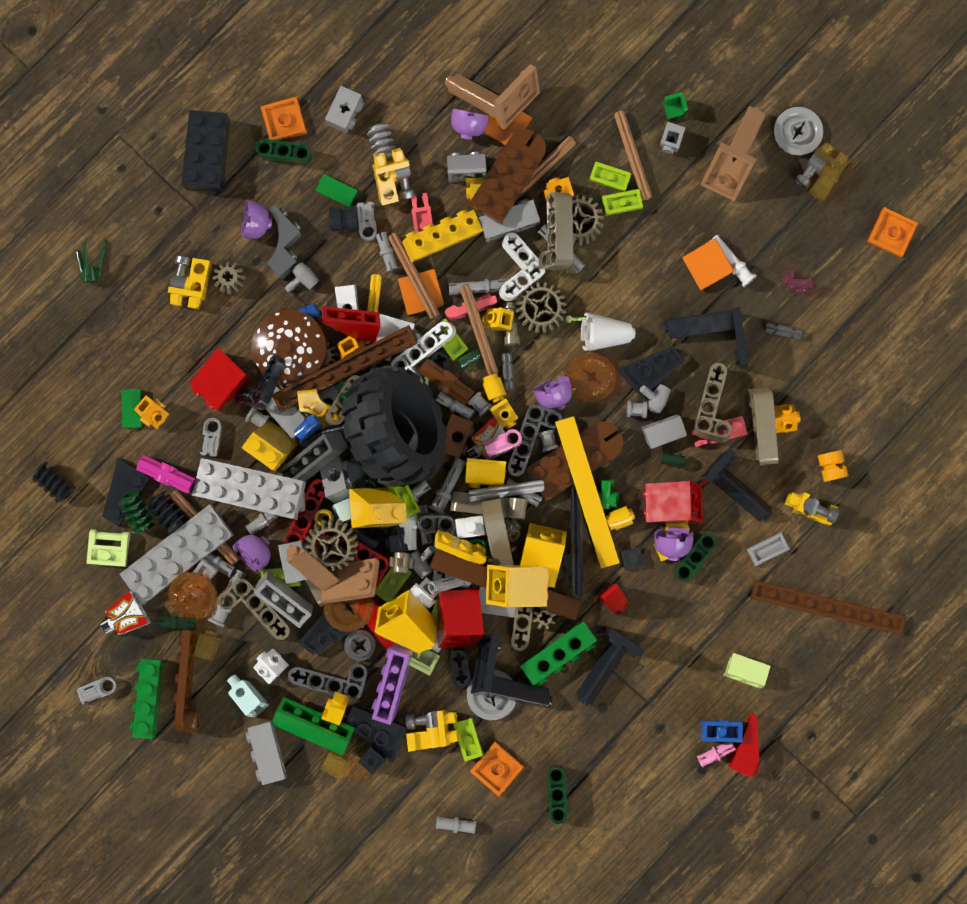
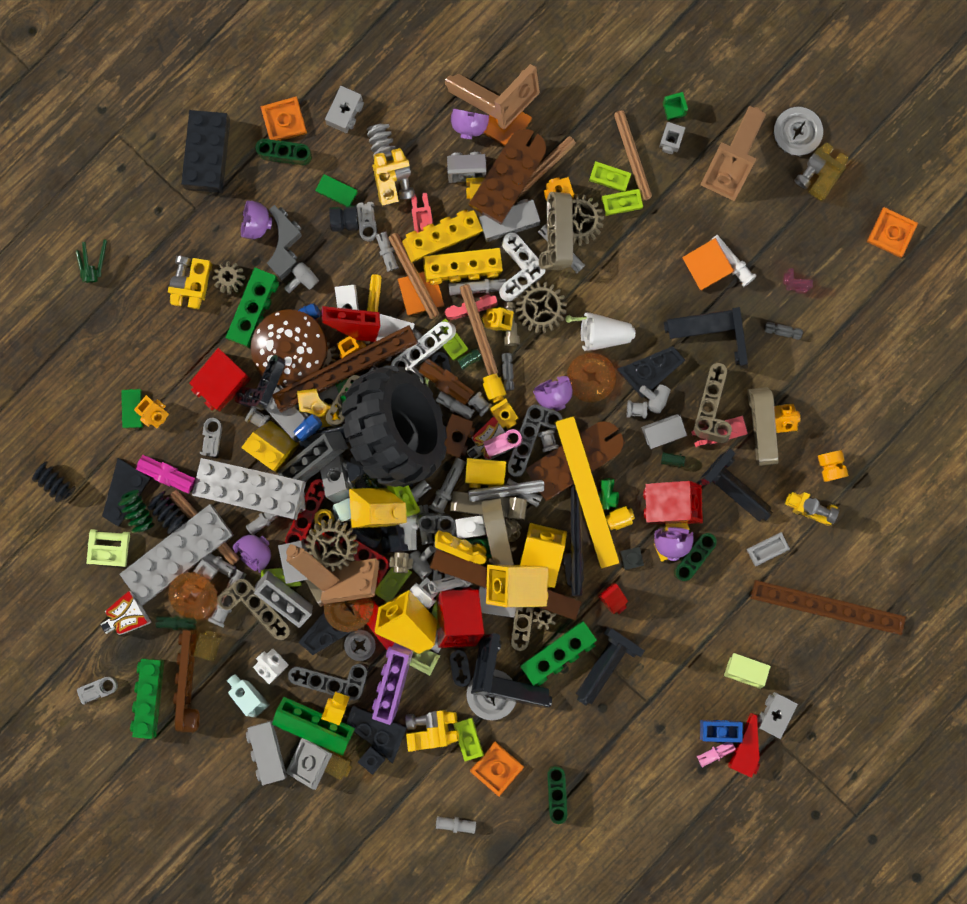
none -> green brick [225,267,279,349]
none -> light grey tile [286,738,332,790]
none -> yellow brick [423,248,503,285]
none -> light grey brick [757,692,798,739]

